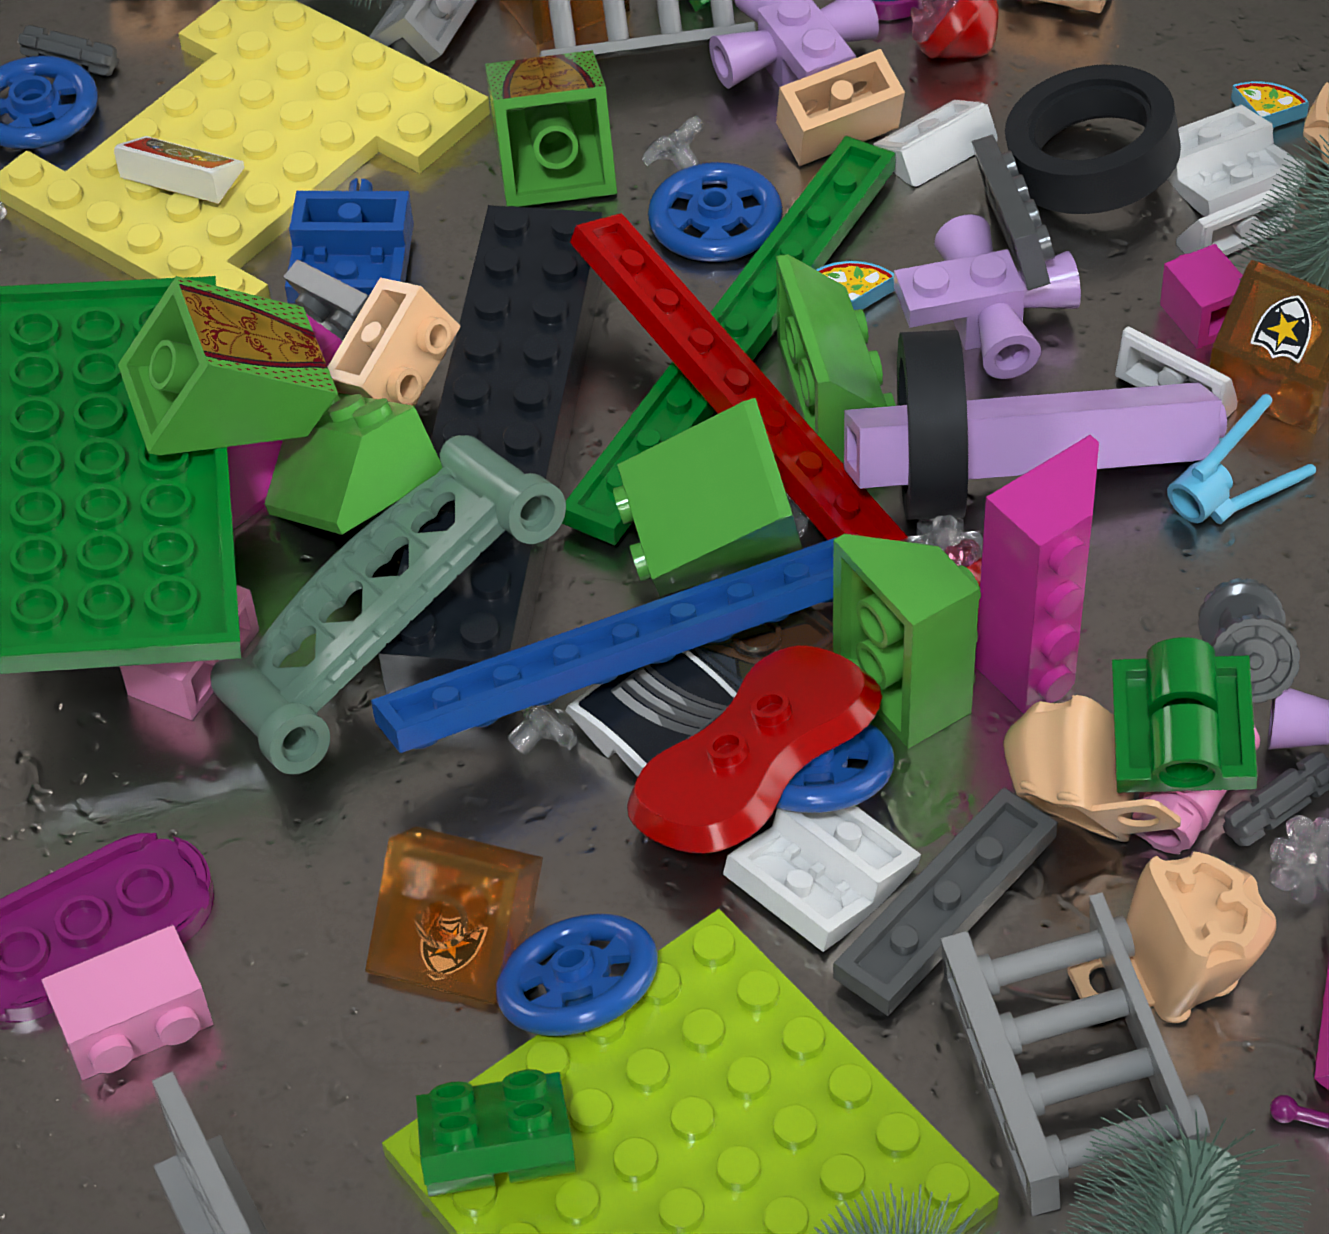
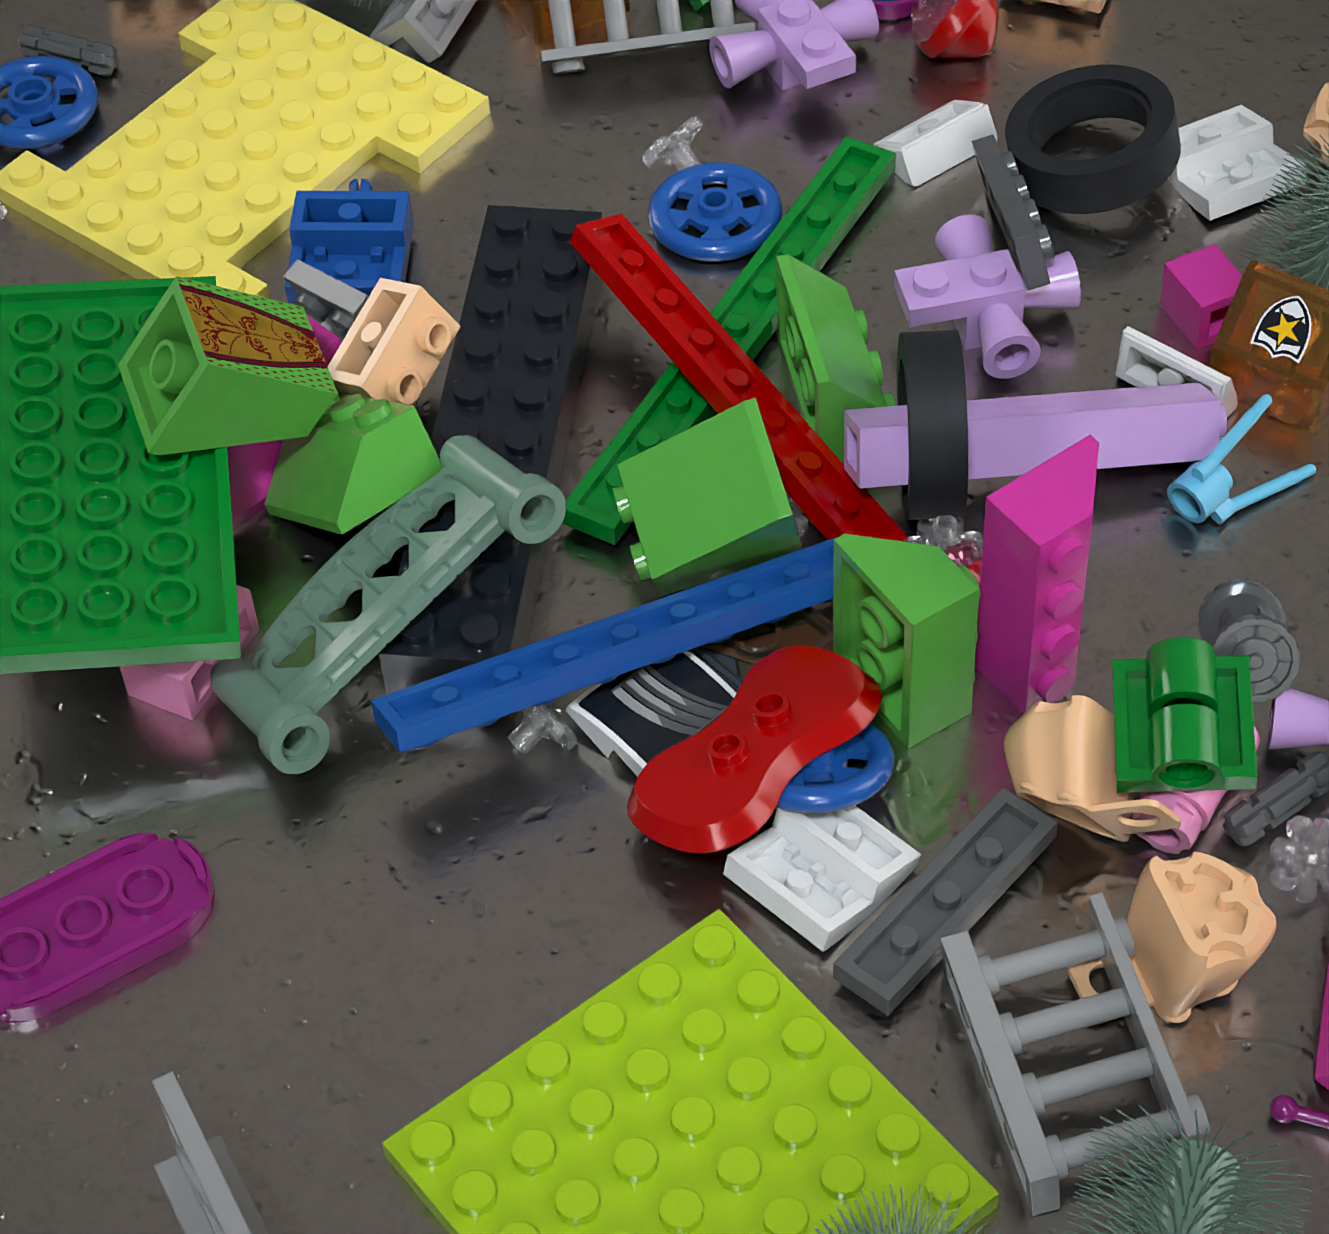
bright pink brick [41,925,213,1081] -> none
white slope [114,136,245,204] -> none
clear orange slope [365,826,543,1005] -> none
green plate [416,1069,576,1197] -> none
bright green slope [485,50,617,207] -> none
blue plate [496,914,658,1036] -> none
light nougat brick [776,49,905,166] -> none
tile [816,261,895,310] -> none
white slope [1176,181,1299,255] -> none
tile [1231,81,1309,128] -> none

